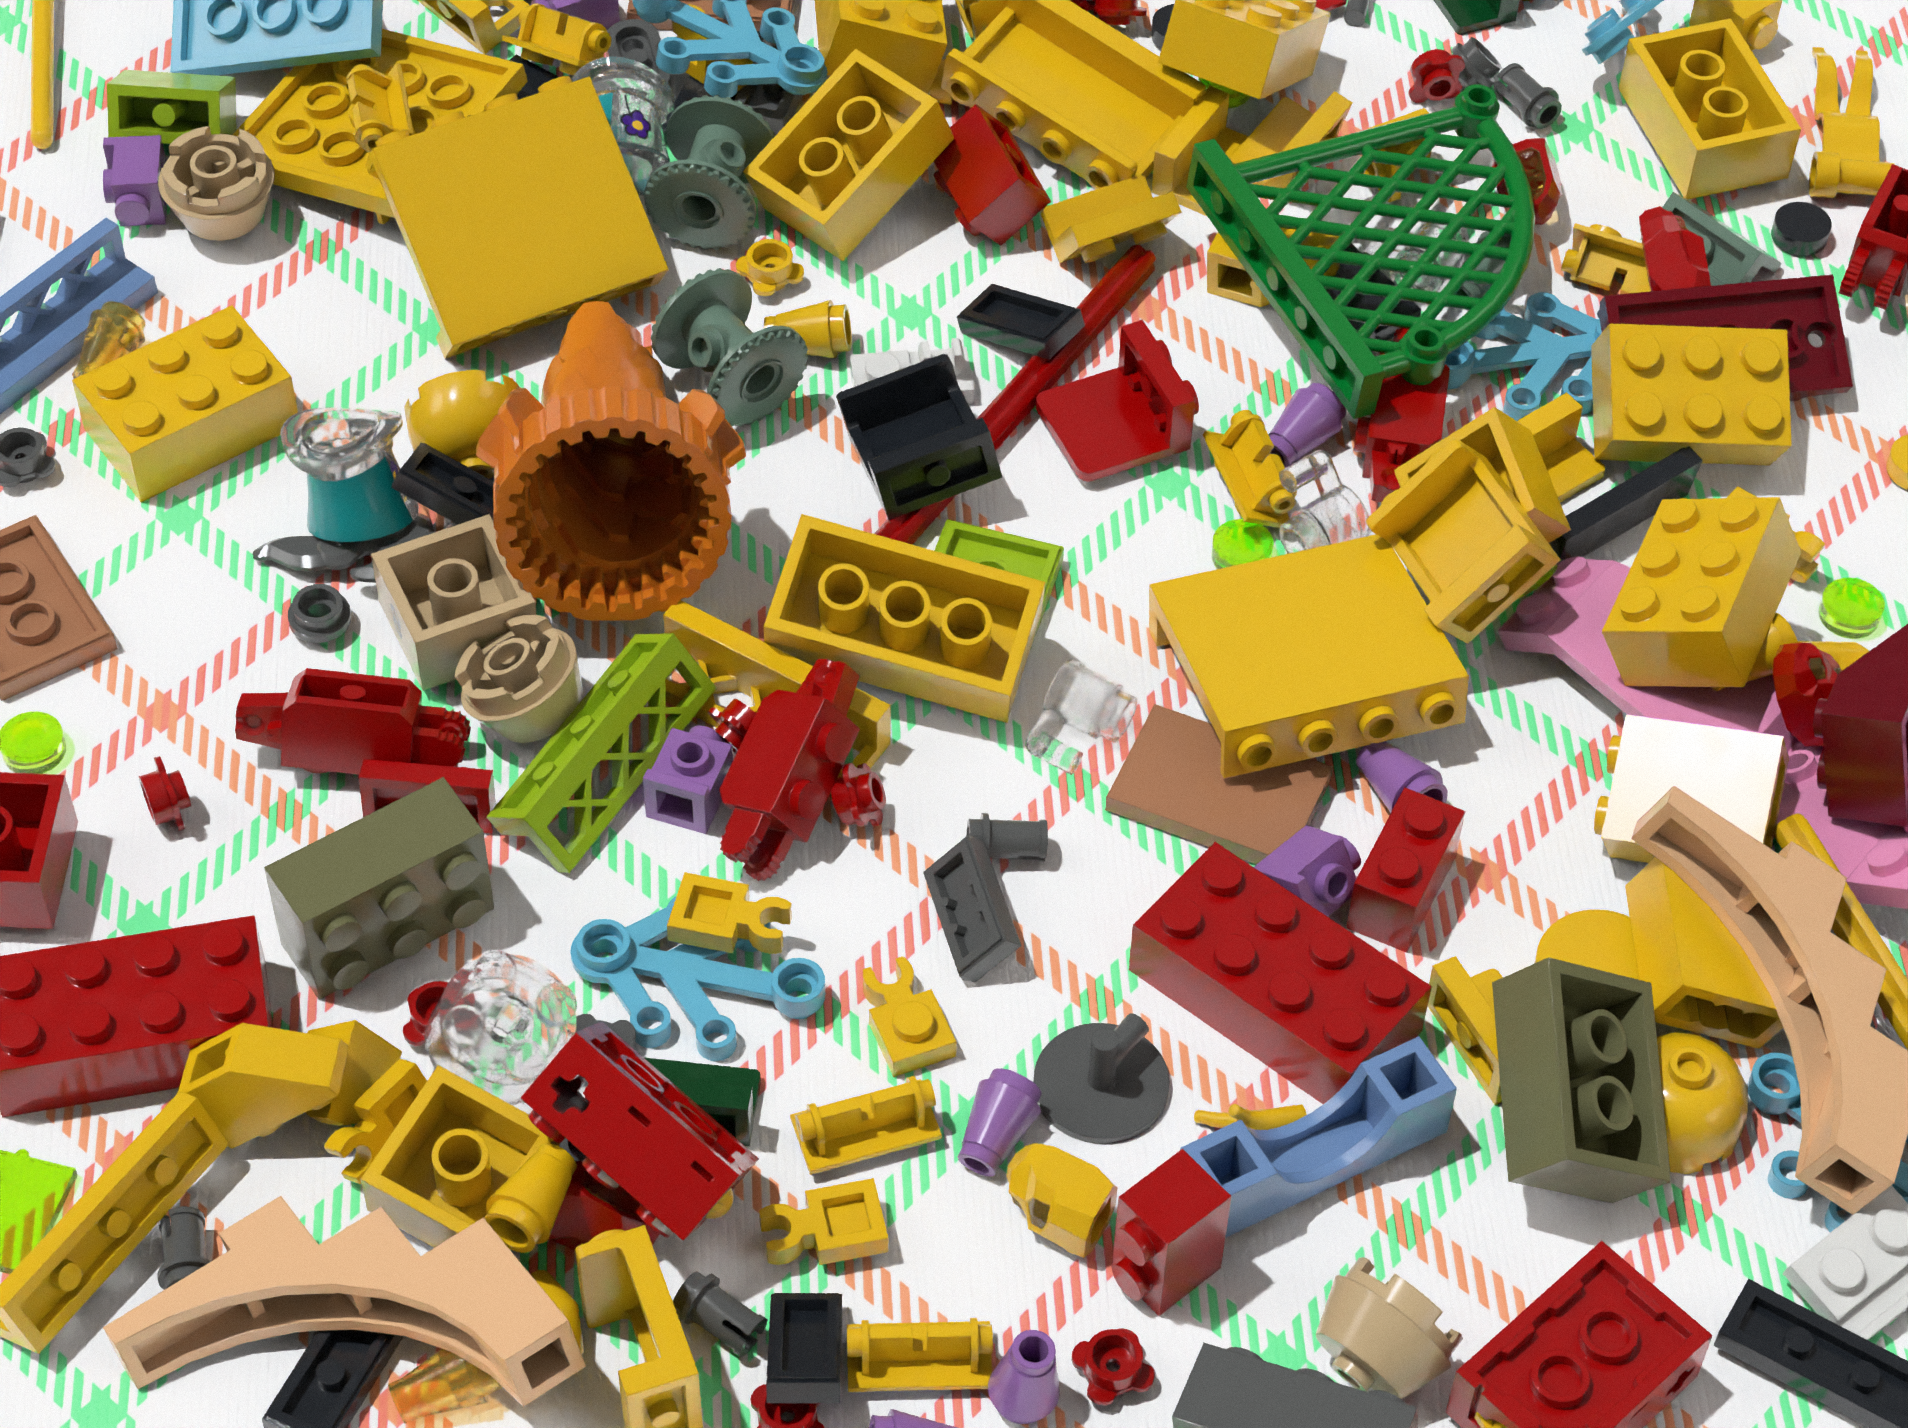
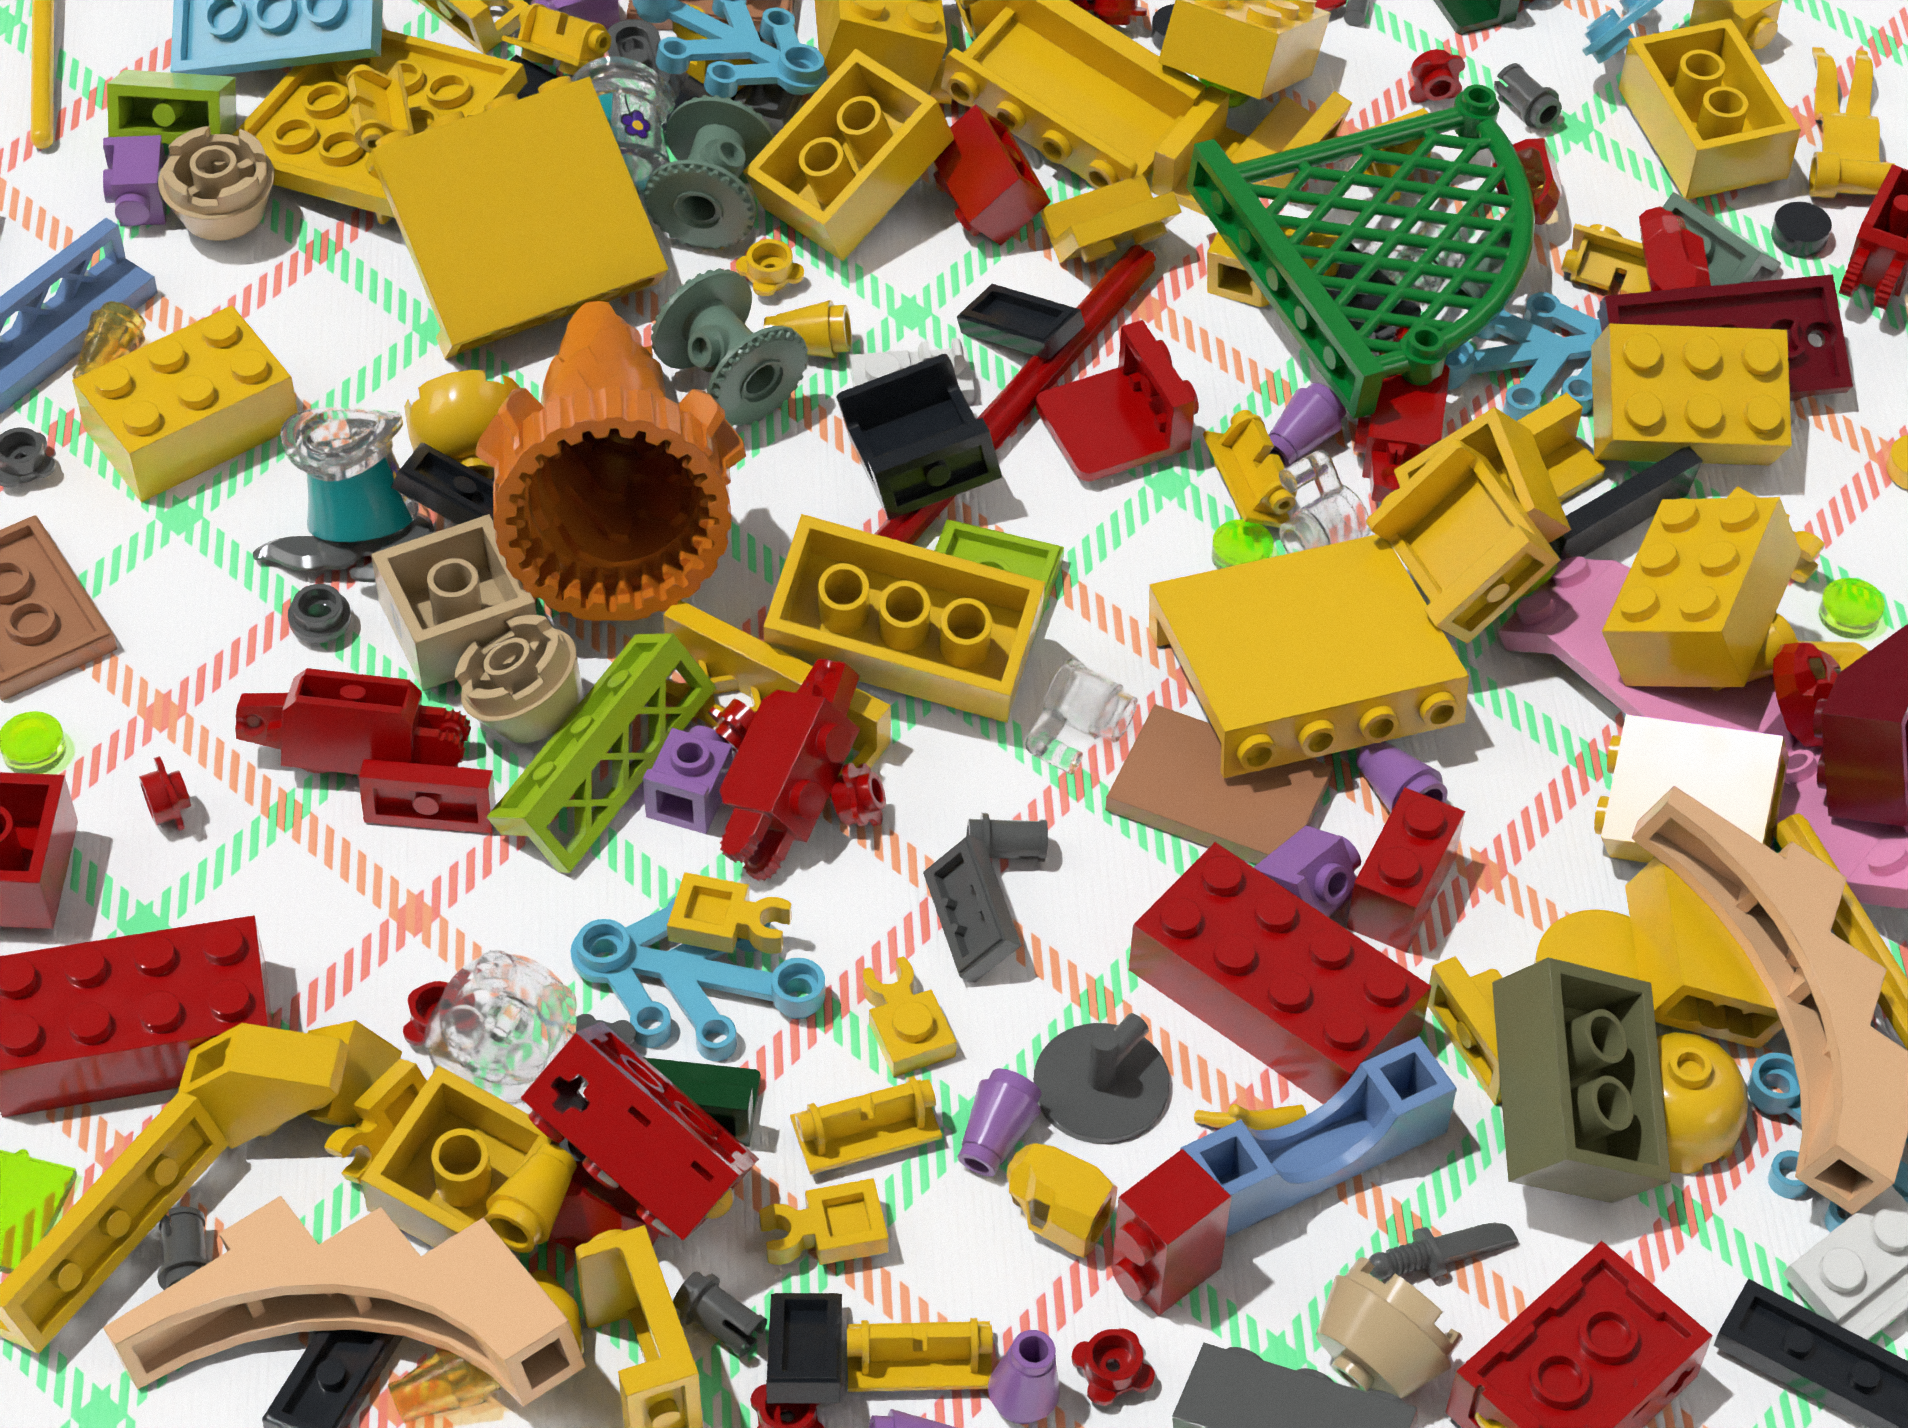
olive brick [264,777,494,1000] -> none
dark grey plate [1451,37,1502,88] -> none
none -> dark grey piece [1369,1222,1519,1280]

